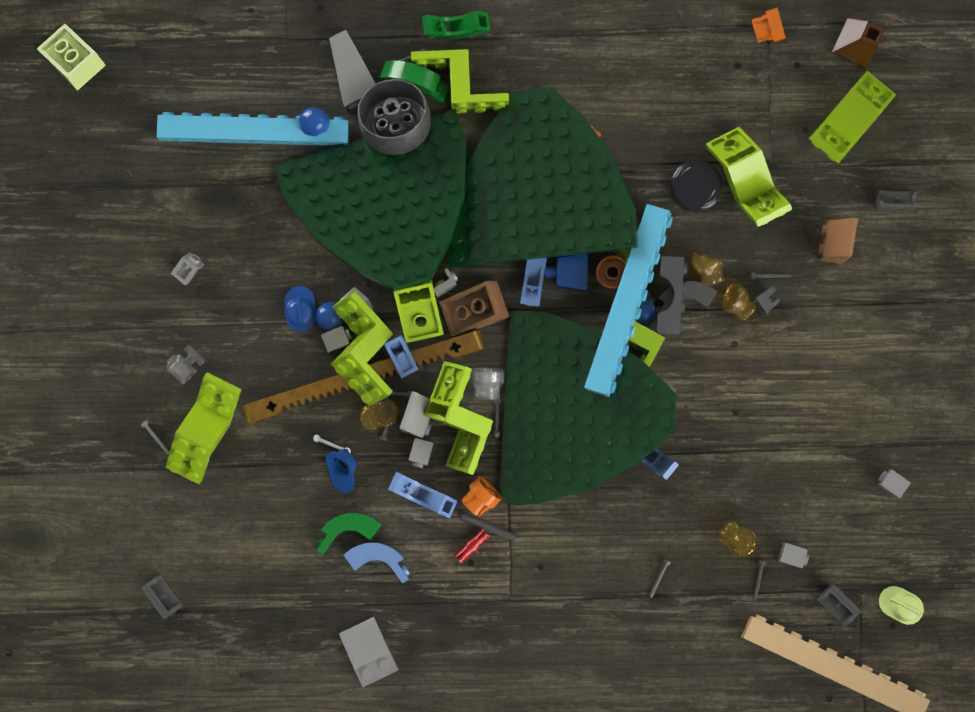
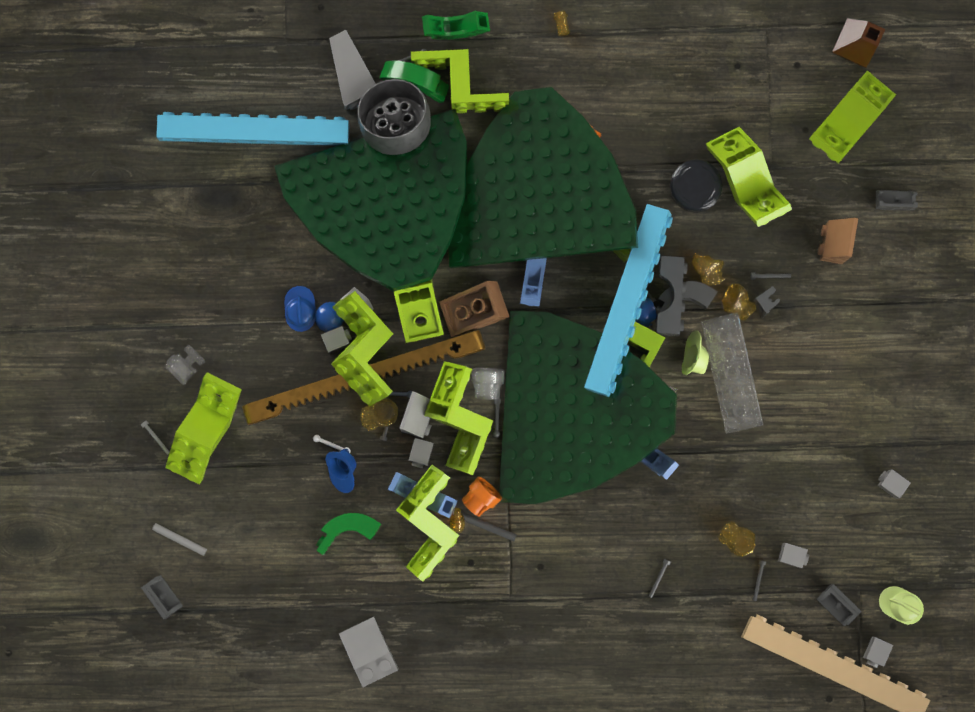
yellowish green slope [37,24,105,91] -> none
light grey bracket [171,253,204,285] -> none
blue hair [299,107,330,136] -> none
medium blue arch [343,543,410,583] -> none
medium blue slope [384,335,419,378] -> none
light grey bracket [434,268,458,298] -> none
red pin [454,528,490,564] -> none
blue torso [545,254,588,293] -> none
orange piece [596,256,626,290] -> none
orange piece [752,8,786,43] -> none
none -> light grey bar [152,523,207,556]
none -> lime bracket [396,465,459,581]
none -> clear yellow cylinder [449,508,465,533]
none -> clear yellow pin [553,11,570,36]
none -> yellowish green piece [682,330,709,375]
none -> clear plate [701,313,763,434]
none -> light grey brick [863,637,893,668]

